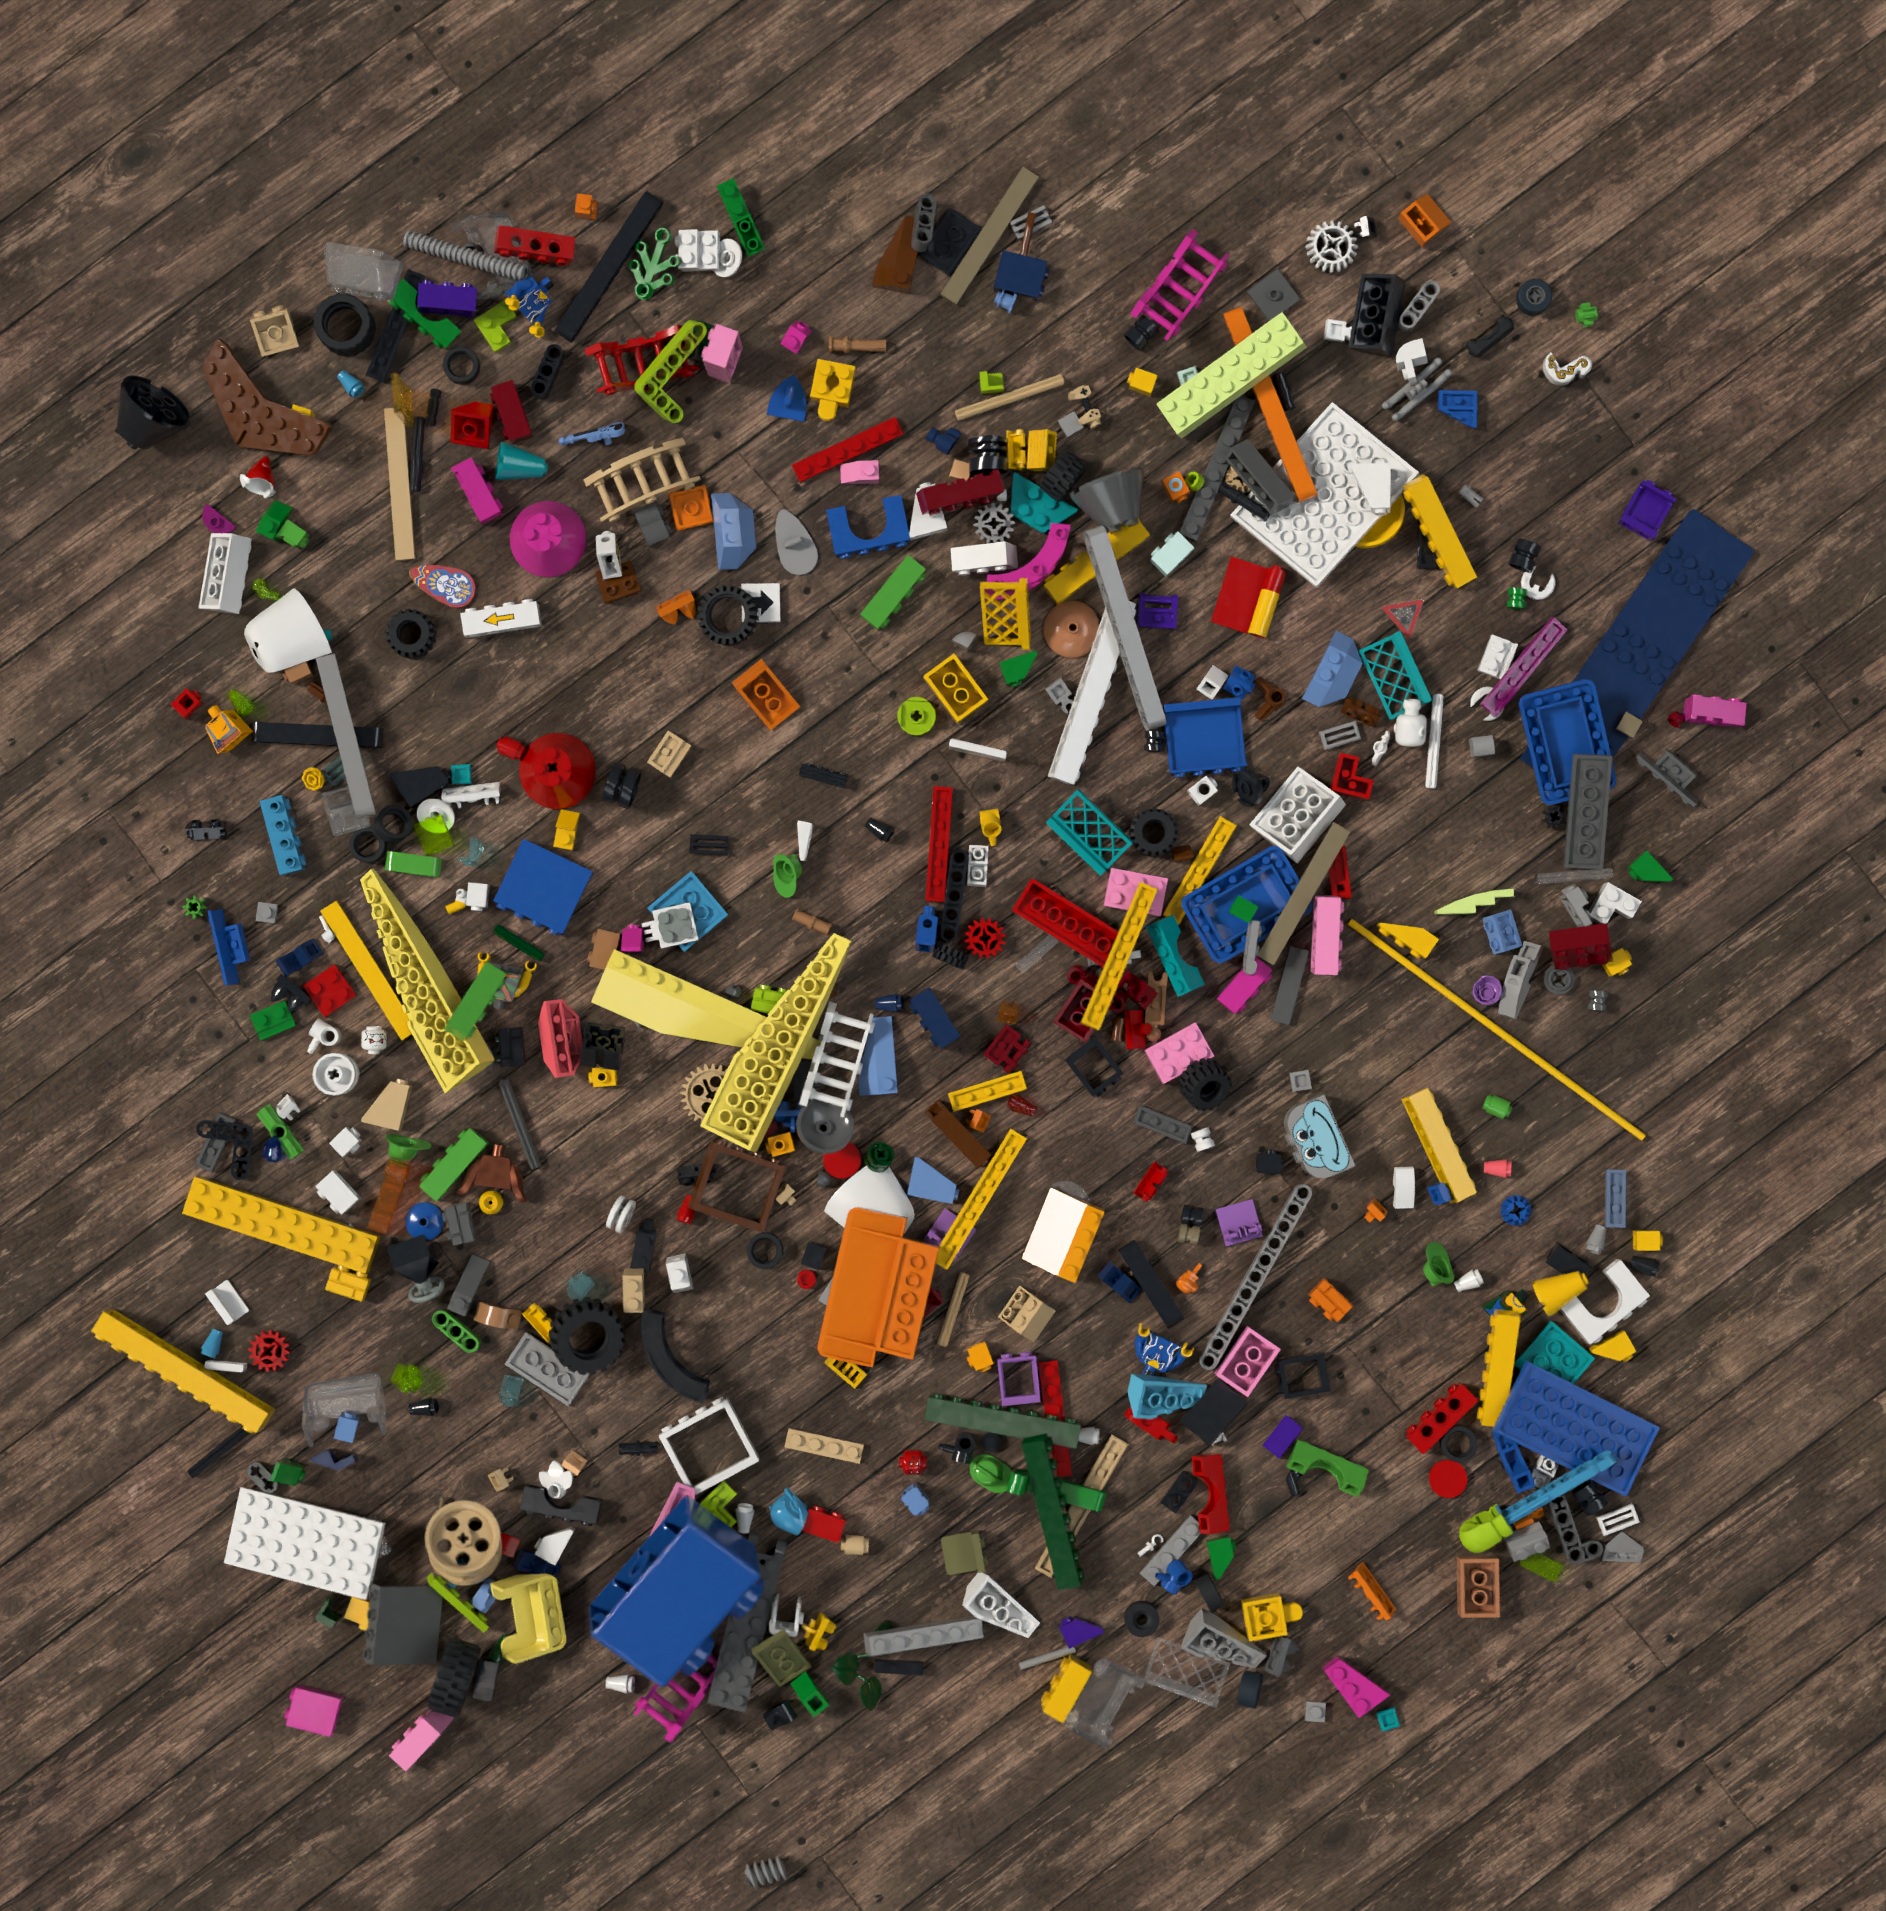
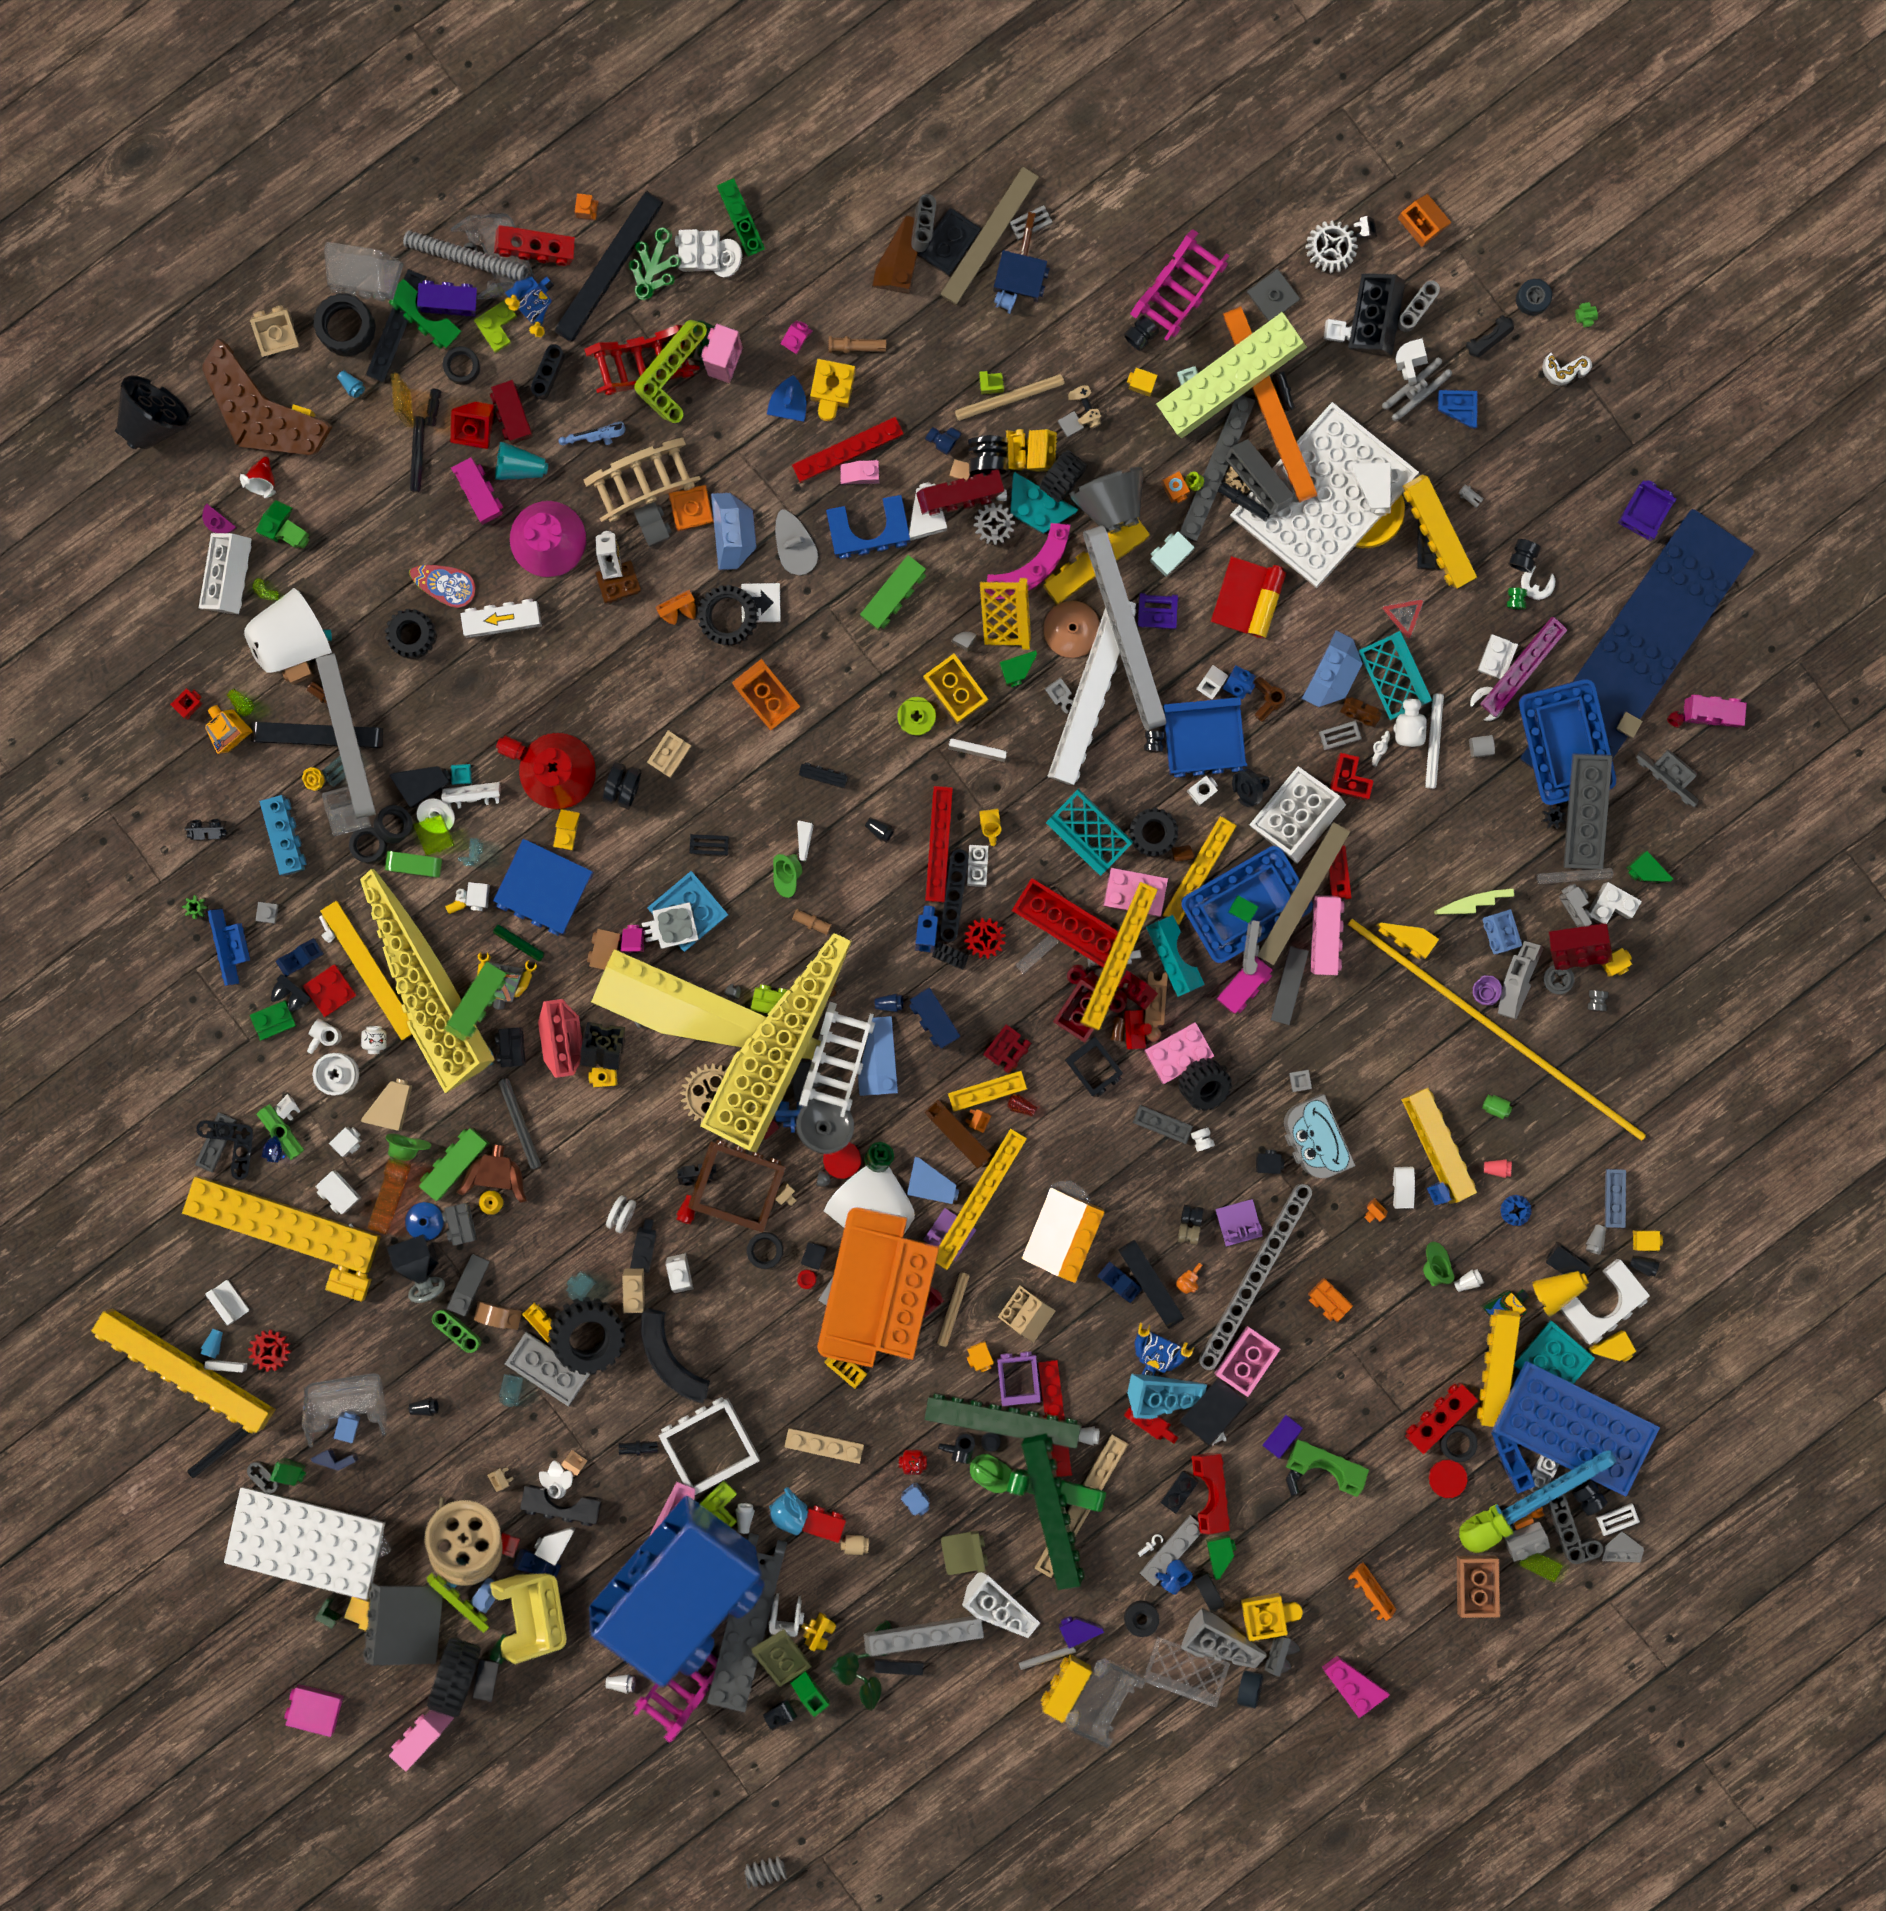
tan tile [384,407,416,561] -> none
clear neon green brick [390,1363,423,1394] -> none
light orange brick [765,1132,795,1157] -> none
white wedge [951,541,1018,576] -> none
clear orange tile [997,1000,1019,1025] -> none
red hinge [1133,1161,1169,1202] -> none
black window [1274,1351,1331,1399] -> none
light grey plate [1304,1700,1326,1722] -> none
teal tile [1376,1706,1400,1732] -> none

